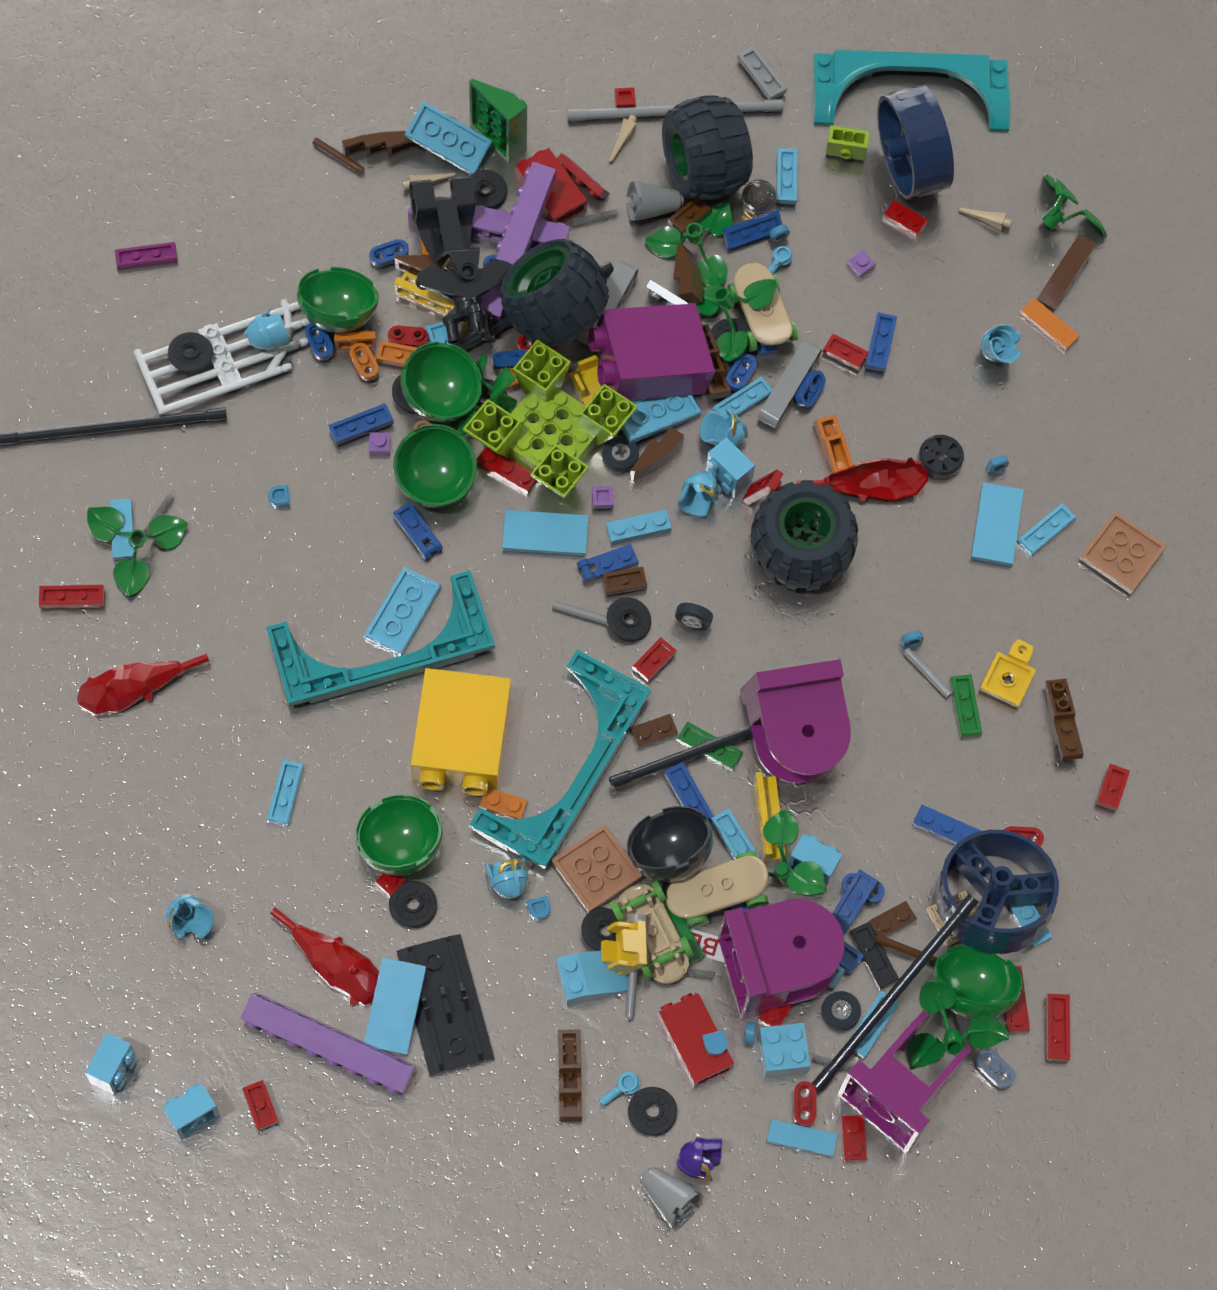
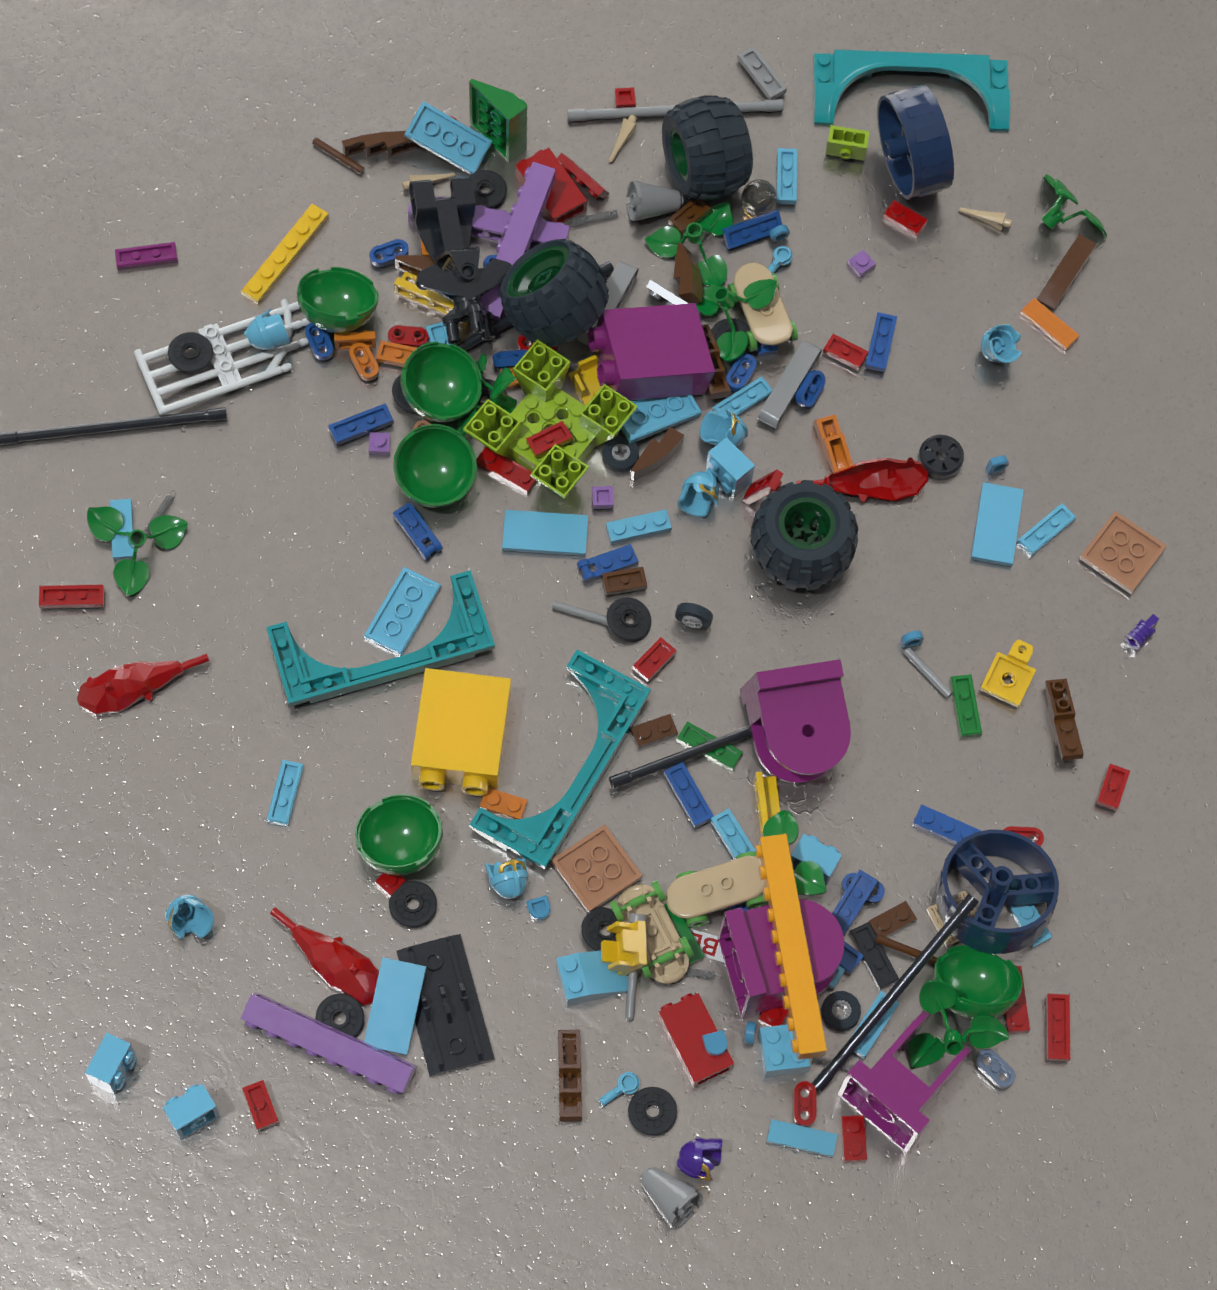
dark azure tile [268,485,290,508] -> none
black piece [627,806,713,882] -> none
none -> yellow plate [241,203,329,304]
none -> black wheel [315,993,364,1037]
none -> red plate [526,421,573,459]
none -> light orange brick [755,834,827,1060]
none -> dark purple hinge [1125,614,1159,650]

